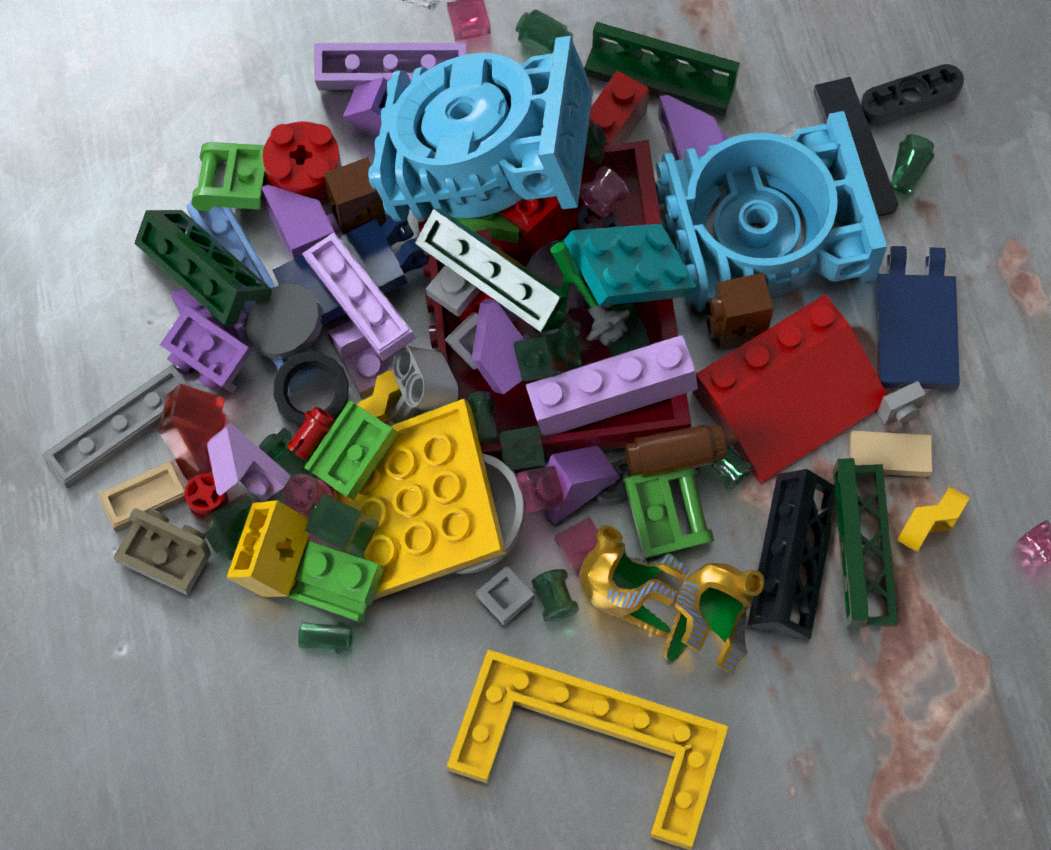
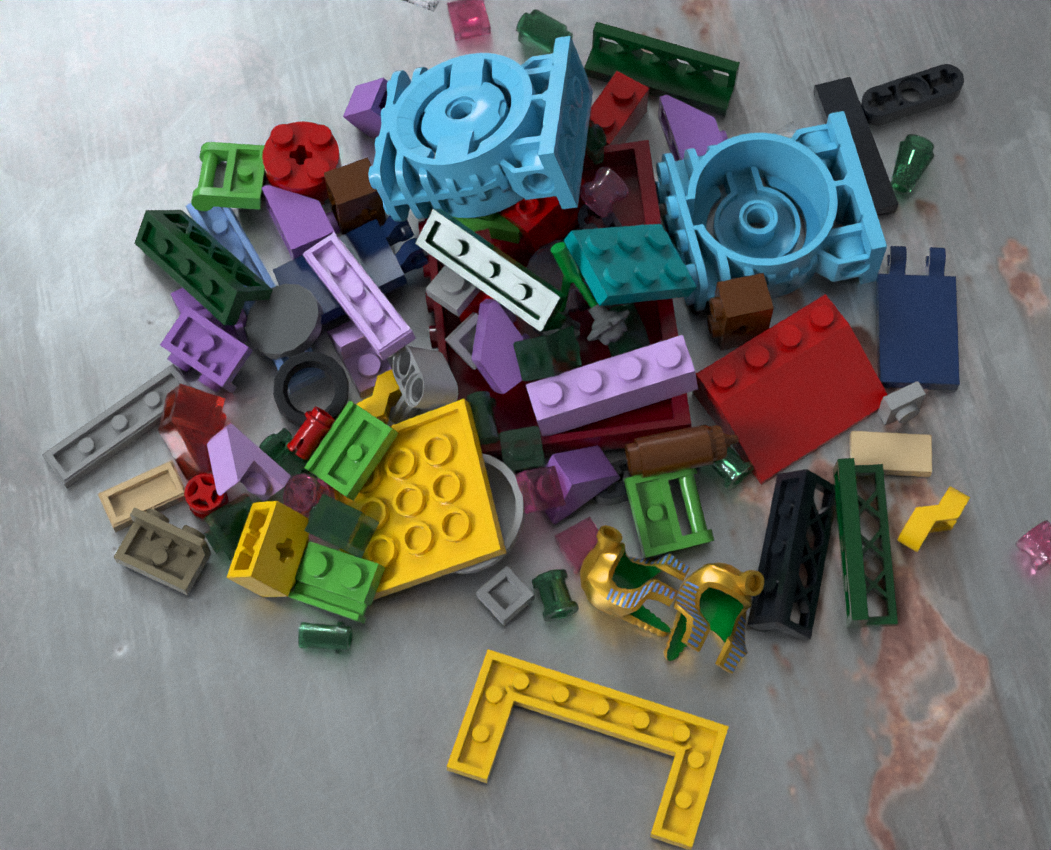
lavender brick [314,43,466,90] -> none

